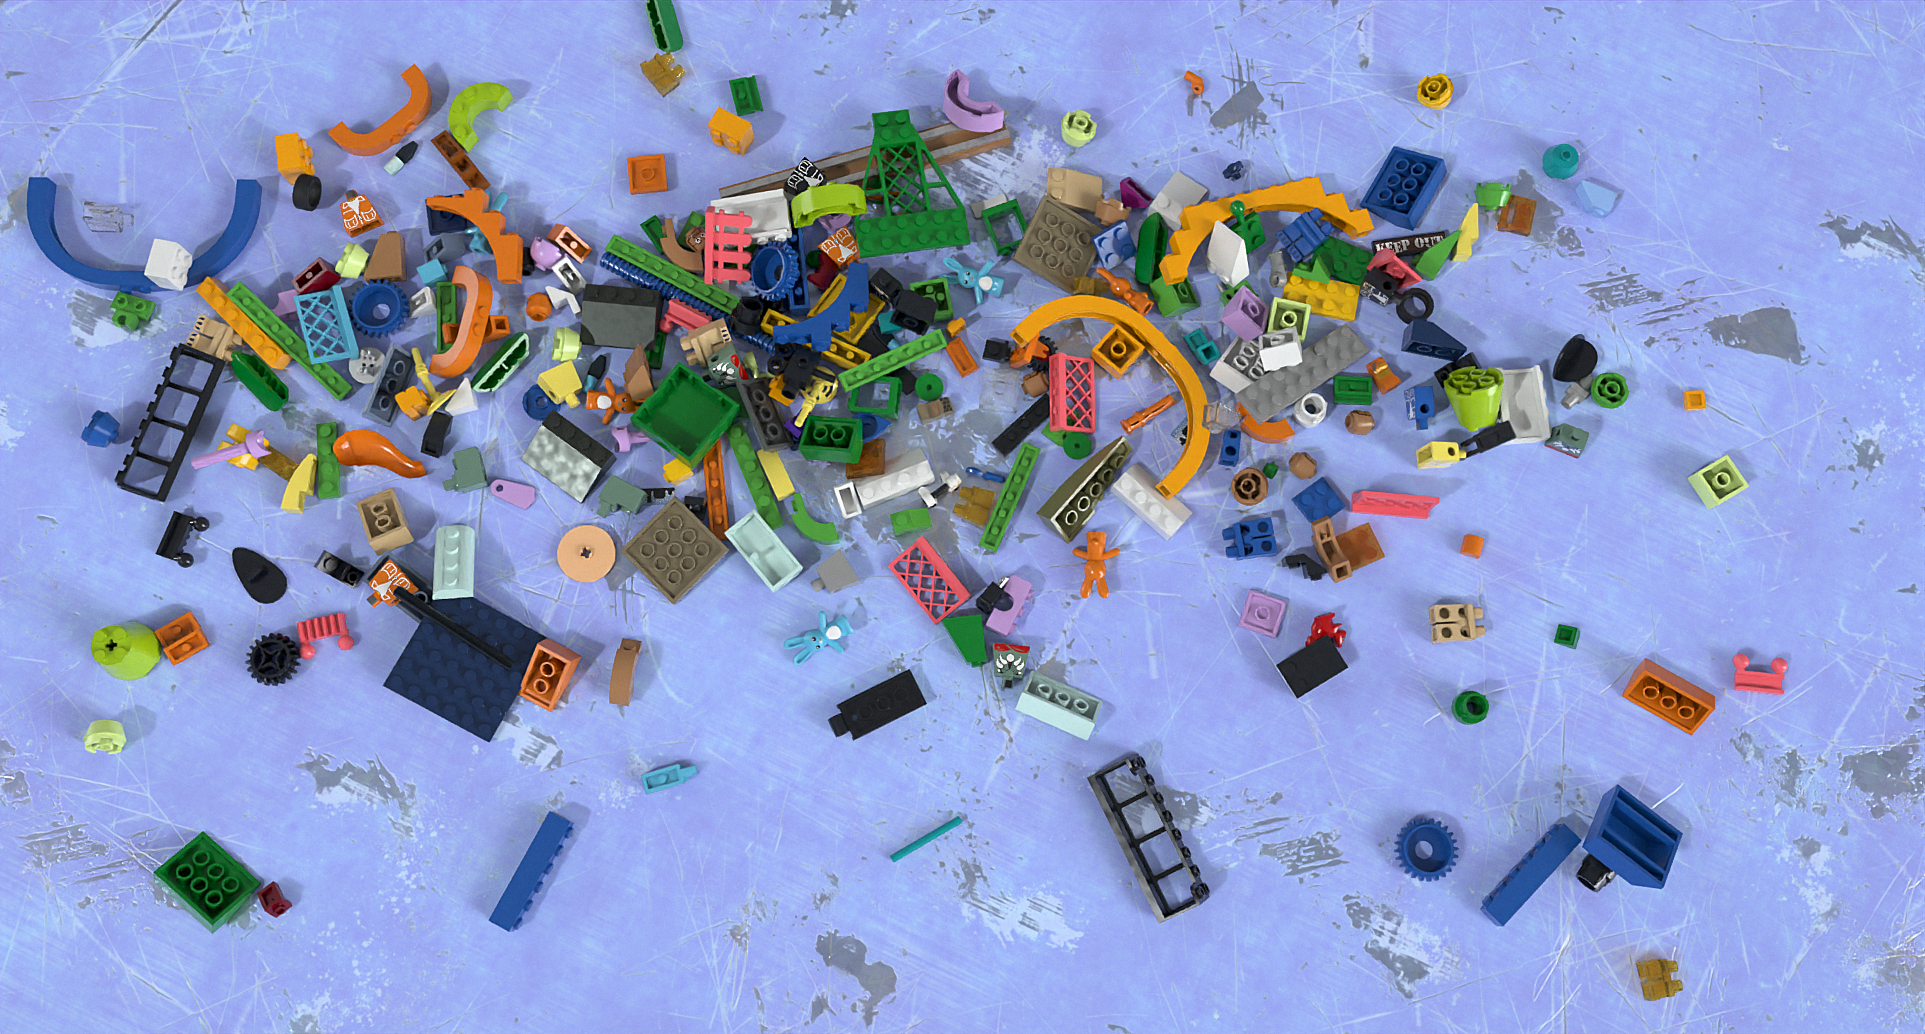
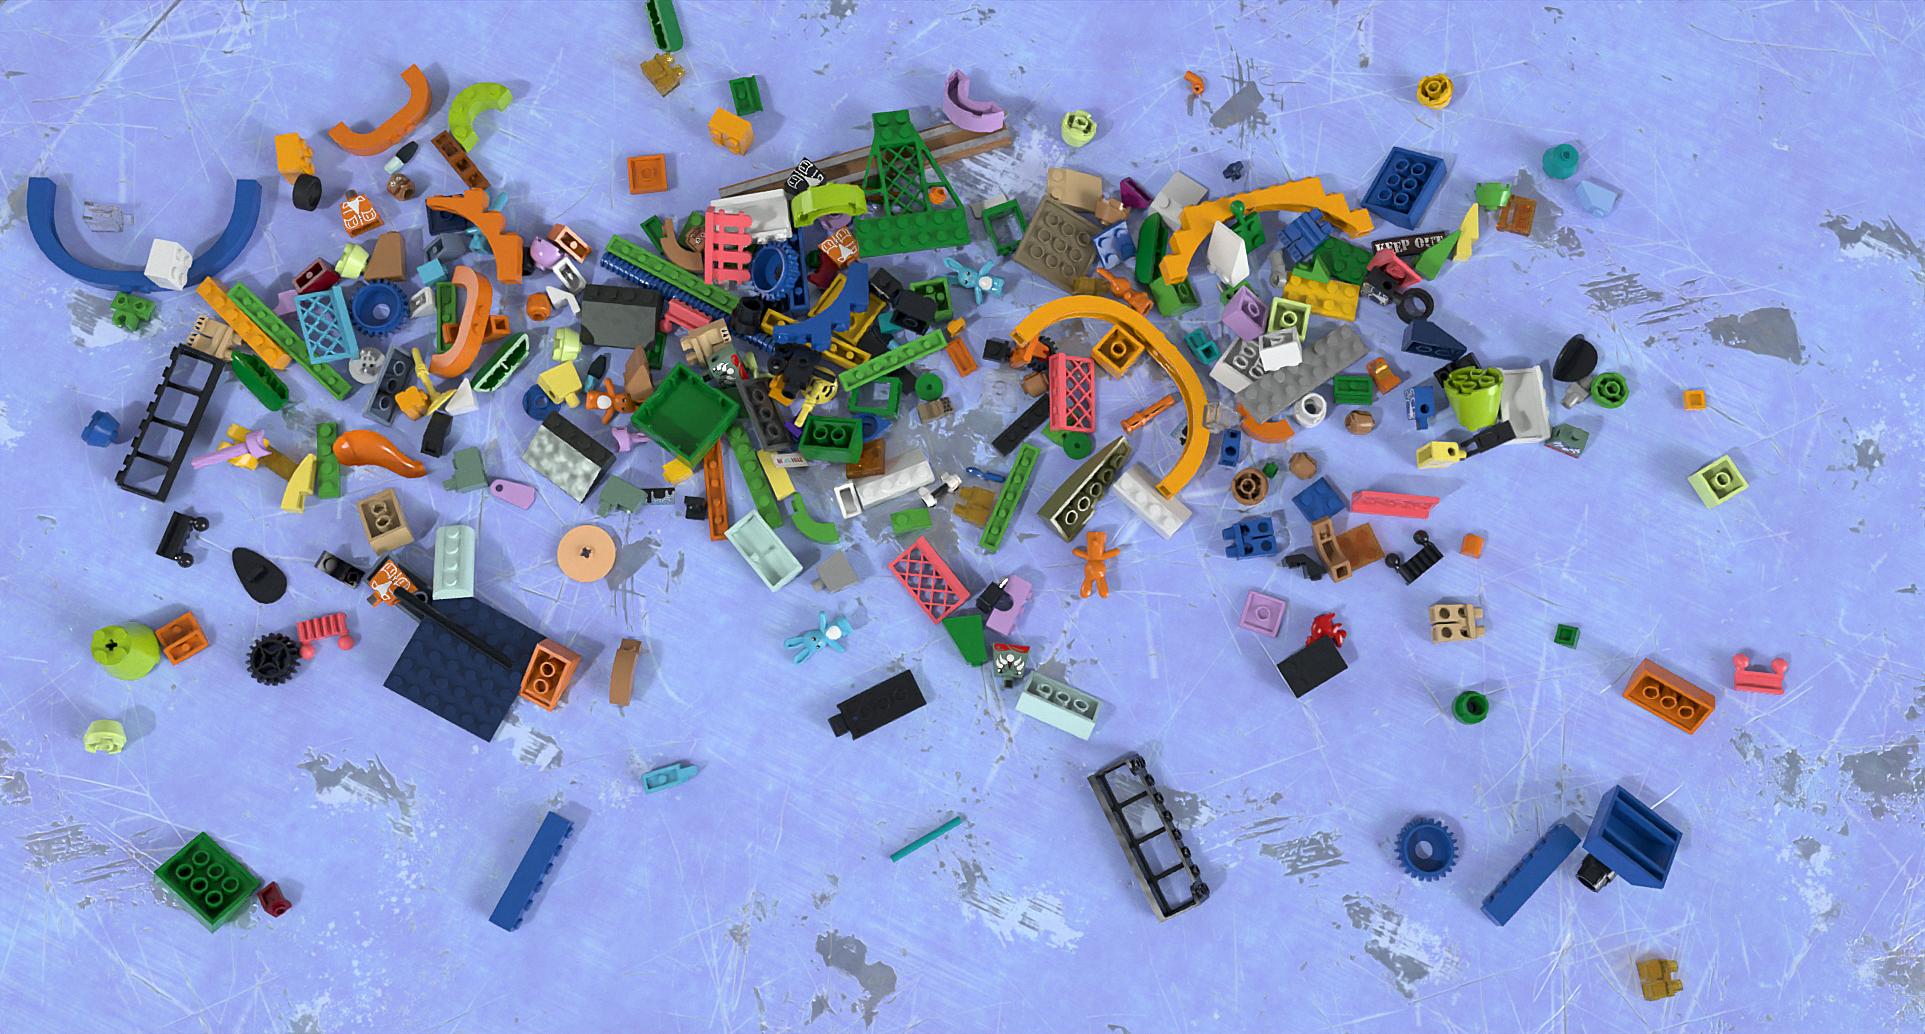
dark tan plate [620,496,730,605] -> none
none -> medium nougat head [386,173,415,201]
none -> white sticker [771,453,808,468]
none -> orange plate [929,187,946,204]
none -> black gear [1385,530,1444,586]

